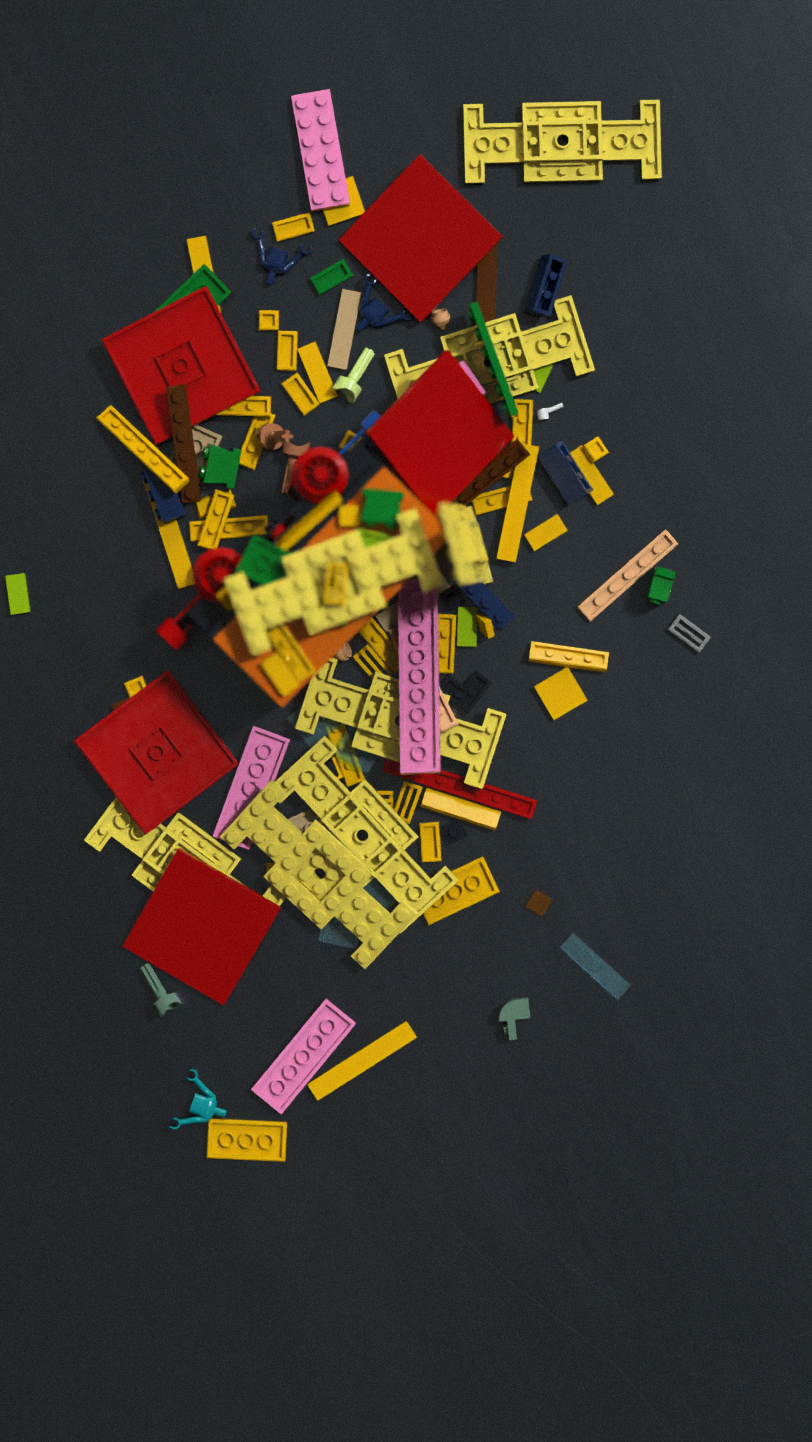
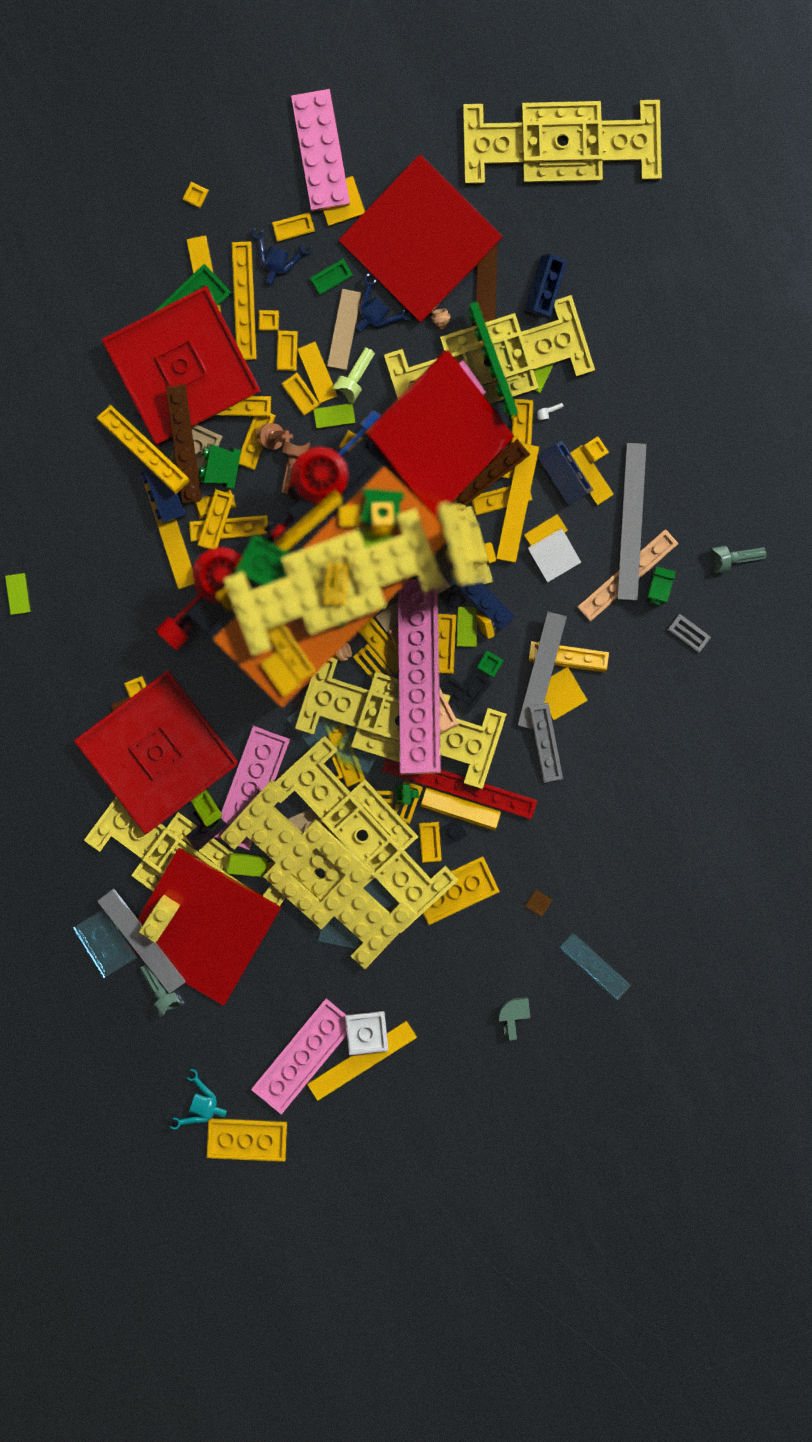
none -> clear light blue tile [74,909,137,978]
none -> light grey tile [97,888,186,994]
none -> light yellow brick [139,895,180,943]
none -> yellow tile [183,182,209,209]
none -> black plate [186,810,227,851]
none -> lime tile [190,790,223,827]
none -> lime tile [225,853,268,877]
none -> yellow tile [232,242,257,360]
none -> lime tile [314,403,355,429]
none -> white tile [345,1011,388,1055]
none -> yellow bracket [371,503,394,536]
none -> green tile [396,784,419,805]
none -> green tile [477,651,504,677]
none -> yellow tile [484,542,496,564]
none -> light grey tile [518,612,567,729]
none -> white tile [528,528,581,582]
none -> light grey tile [529,703,563,783]
none -> light grey tile [618,443,646,601]
none -> sand green piece [710,546,767,574]

